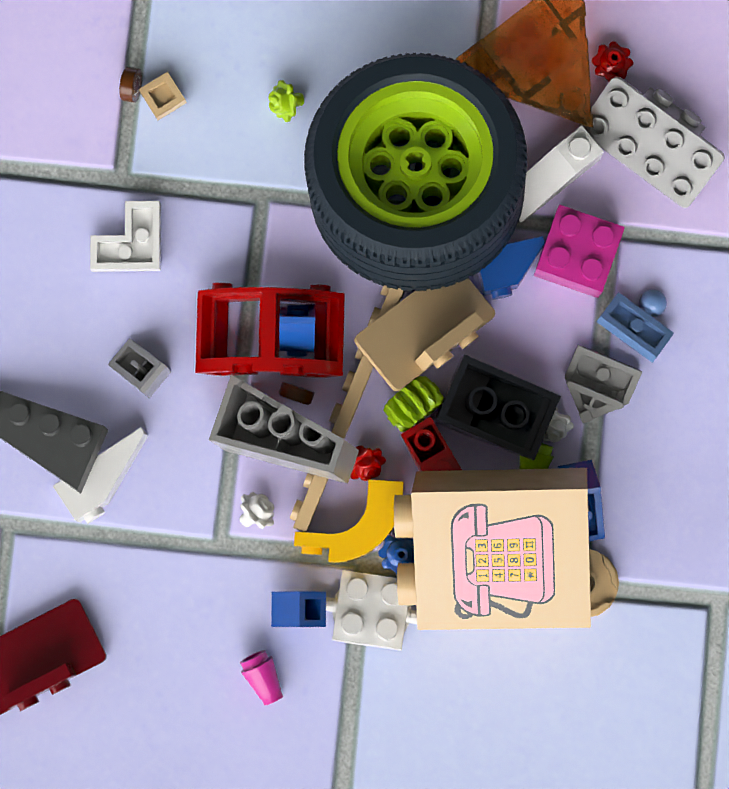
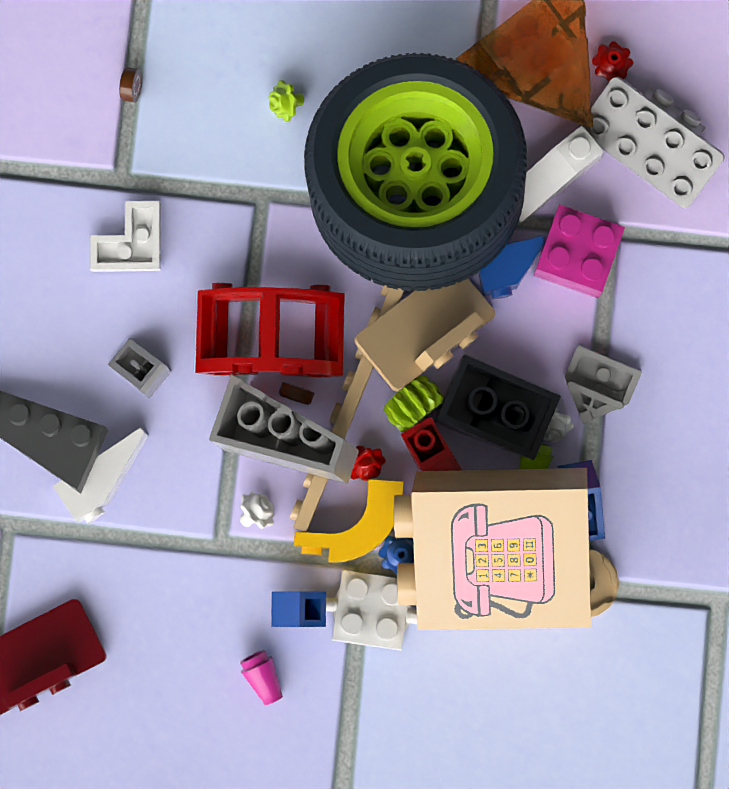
tan plate [139,71,187,120] -> none
blue slope [279,304,315,357] -> none
medium blue plate [596,290,674,363] -> none

